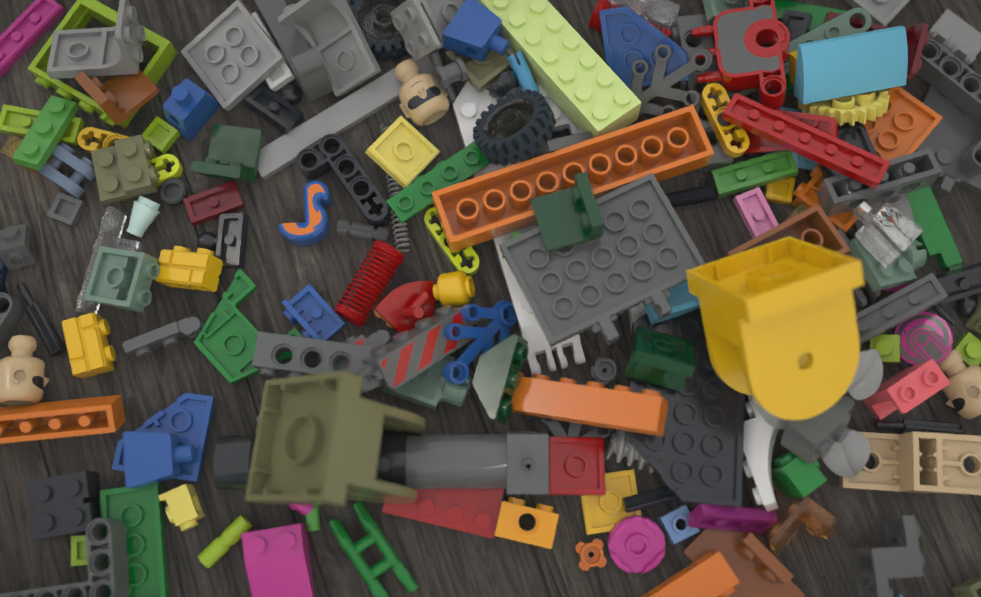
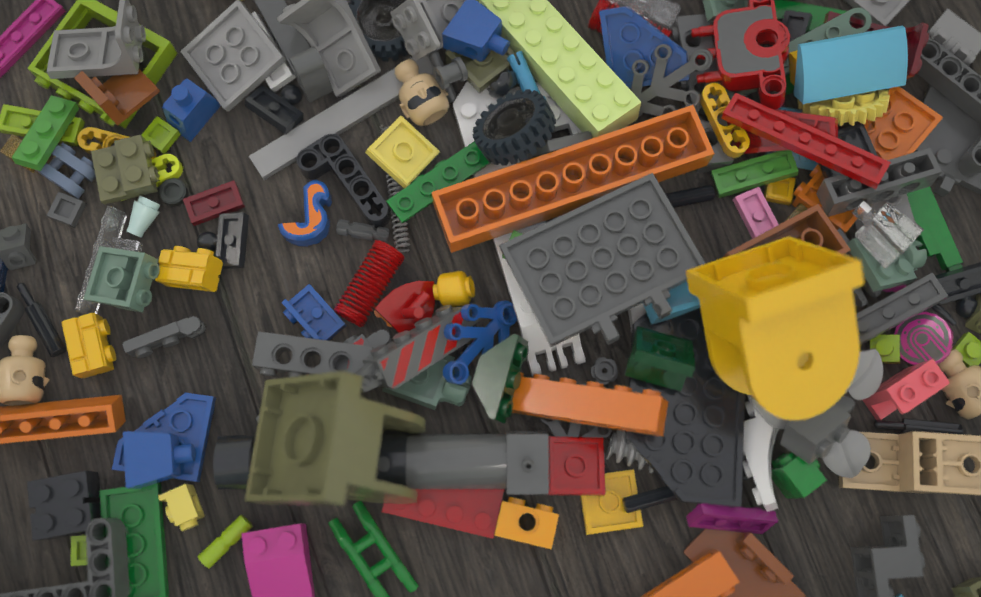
dark green bracket [190,124,263,184] -> none
green wing [194,269,303,385] -> none
bright green arm [289,505,321,532] -> none
neon yellow beam [424,207,479,276] -> none
dark green bracket [531,172,604,252] -> none
orange plate [575,539,607,571] -> none
dark pink tile [607,515,665,574] -> none
medium blue plate [657,505,699,544] -> none
clear orange bracket [769,496,837,557] -> none

